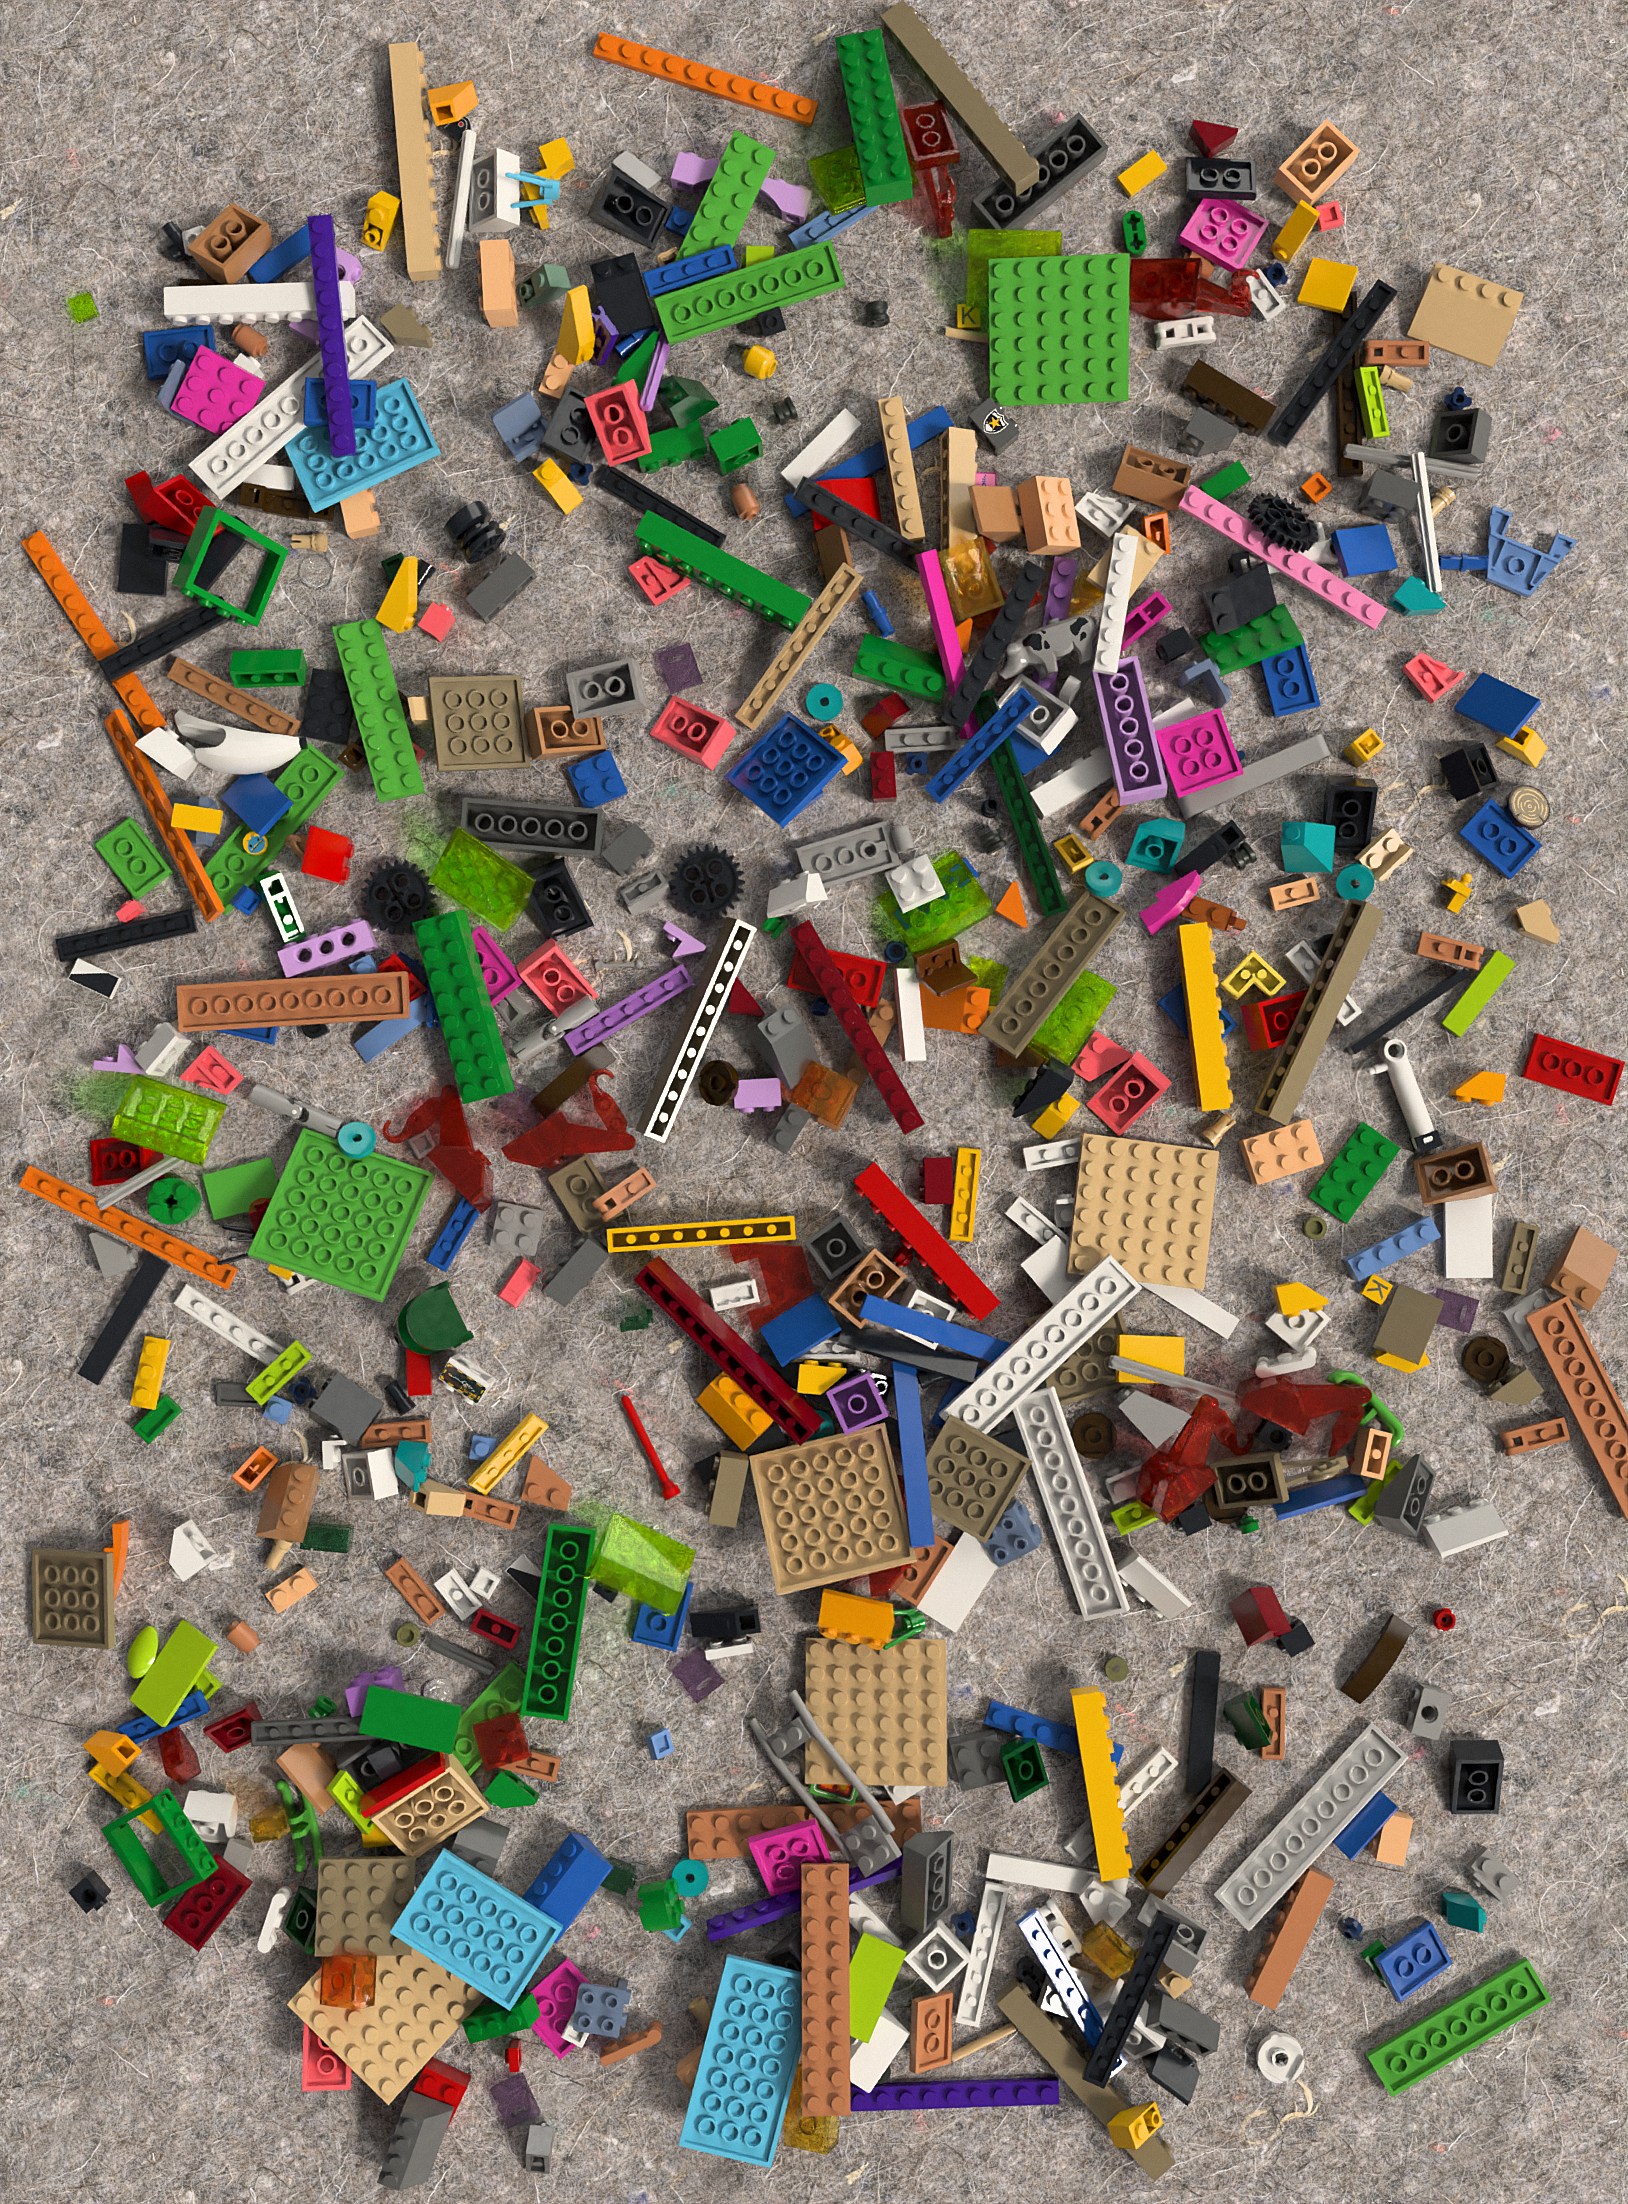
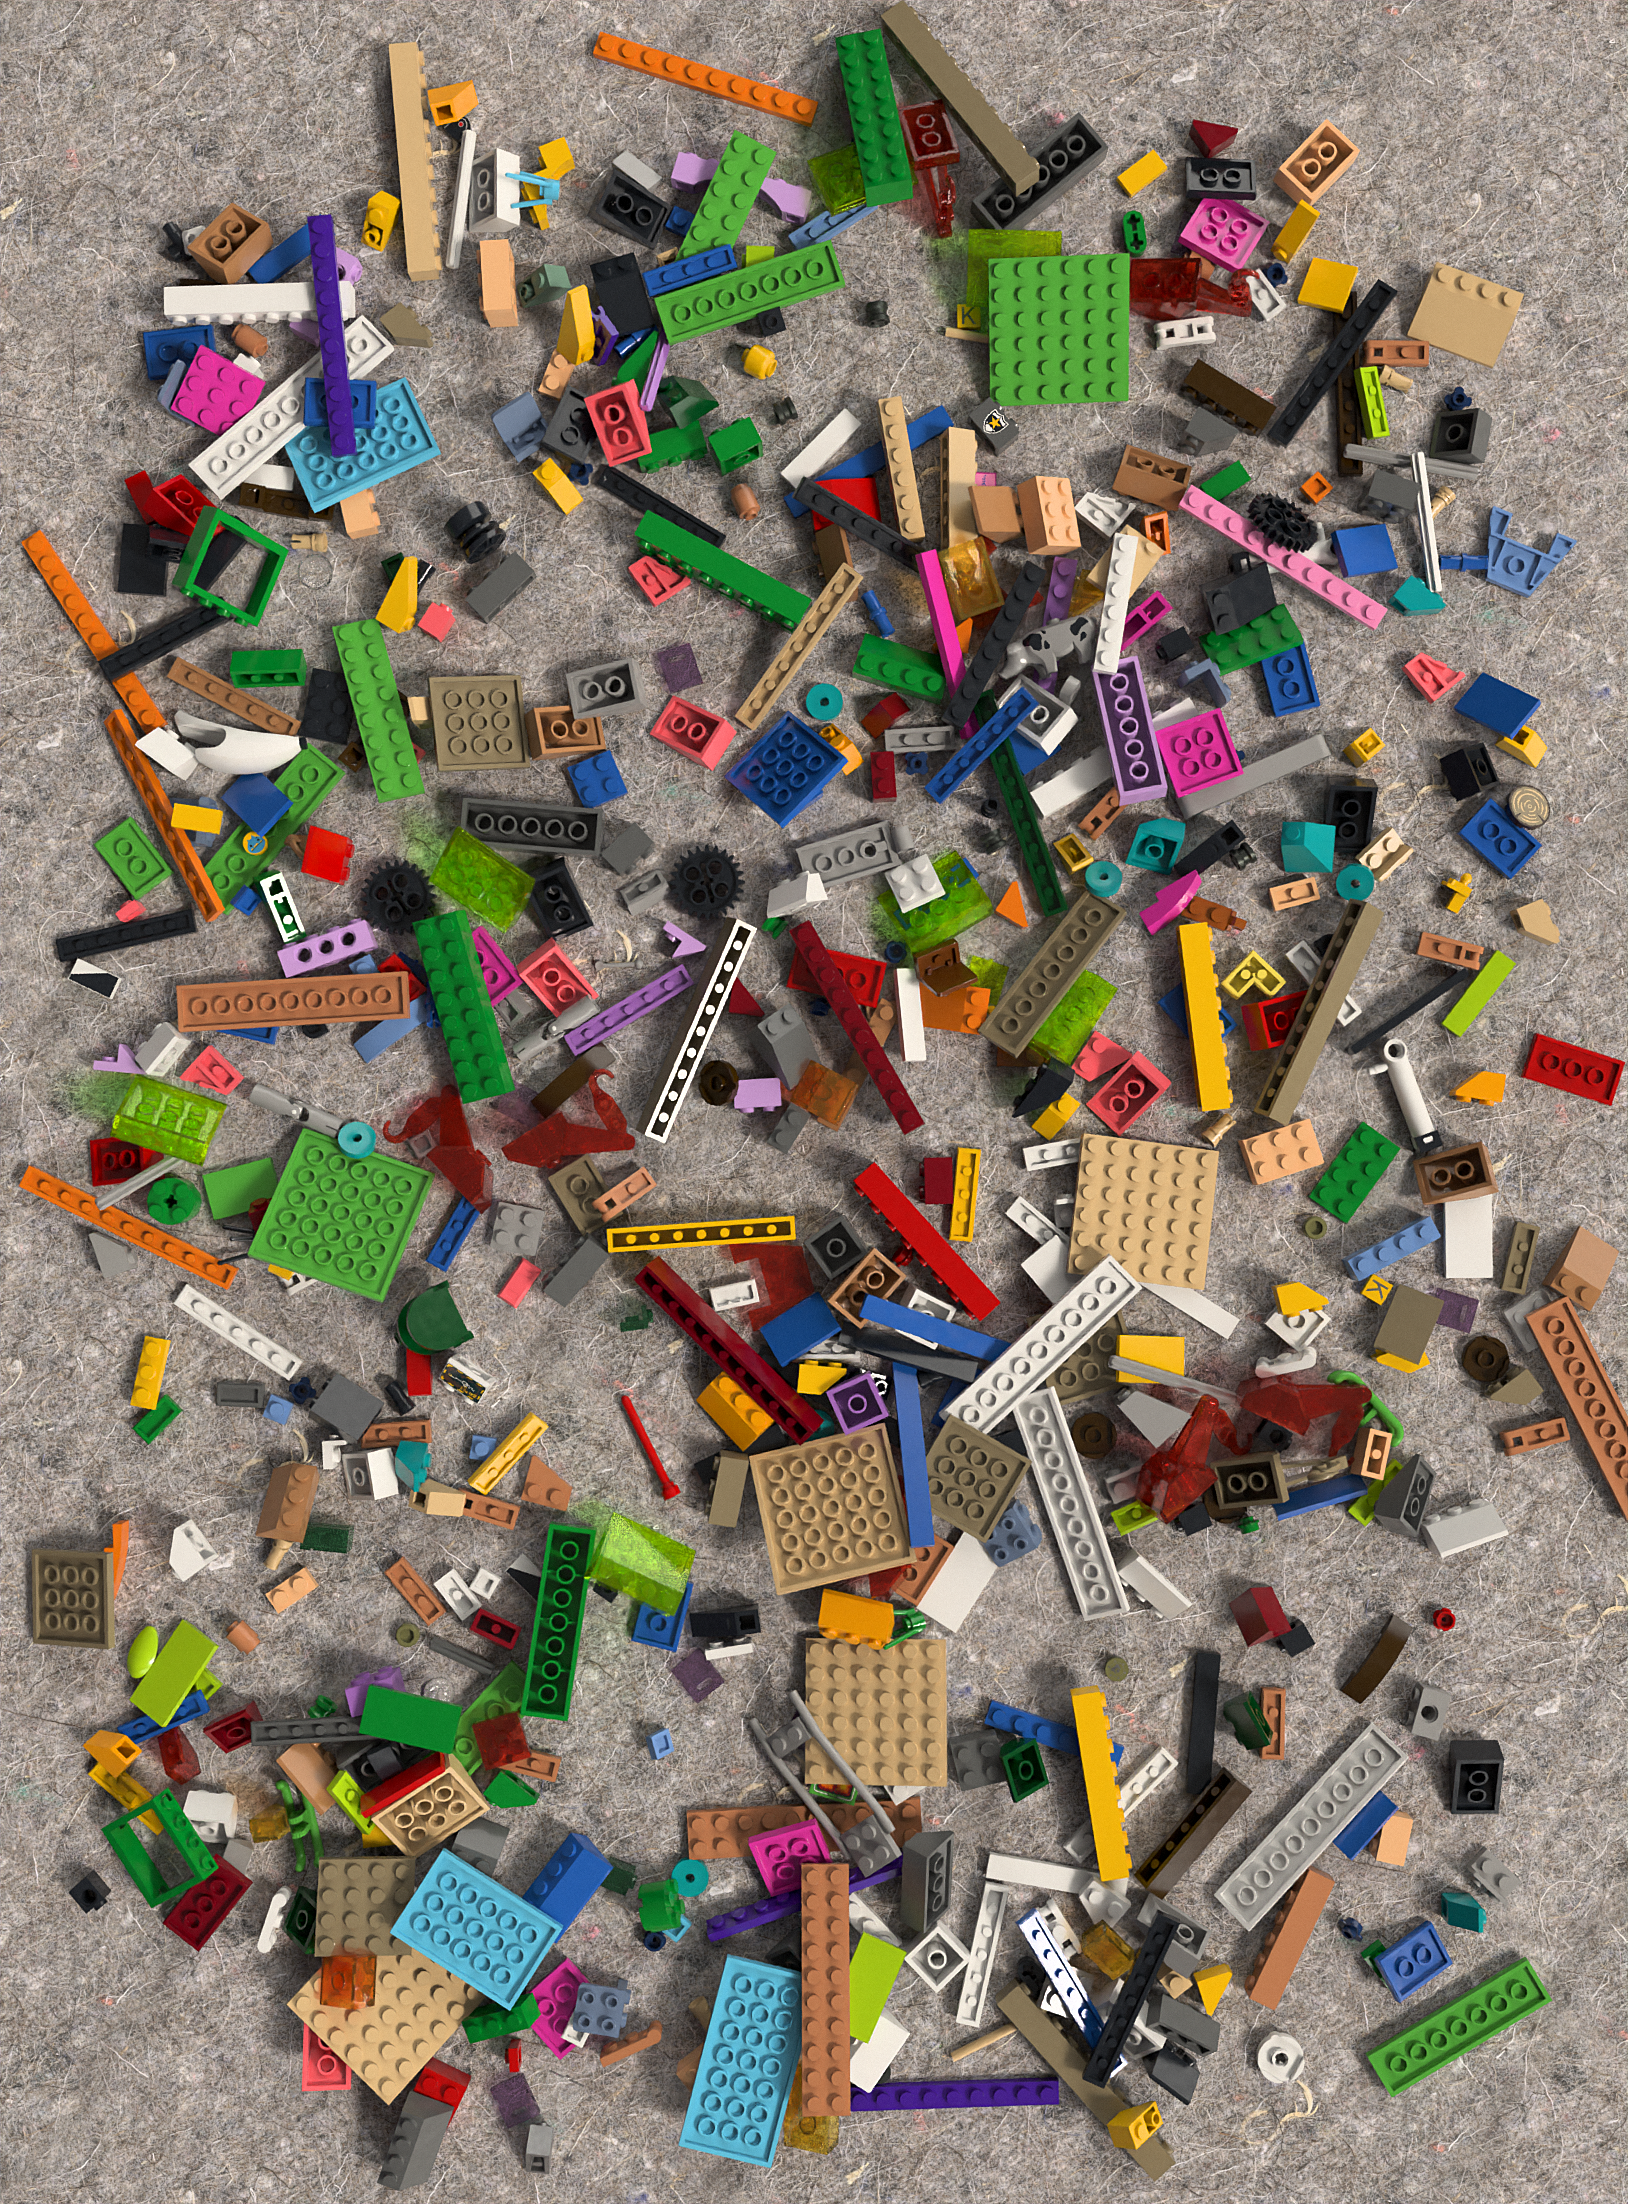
clear neon green tile [68,292,100,324] -> none
black tile [78,1253,171,1386] -> none
orange slope [231,1446,279,1493] -> none
lime plate [245,1340,314,1406] -> none
nougat plate [909,1990,953,2074] -> none
dark blue plate [951,1911,977,1938] -> none
coral plate [1315,201,1344,232] -> none
none -> dark blue plate [643,1931,666,1952]
none -> yellow slope [1193,1963,1233,2016]

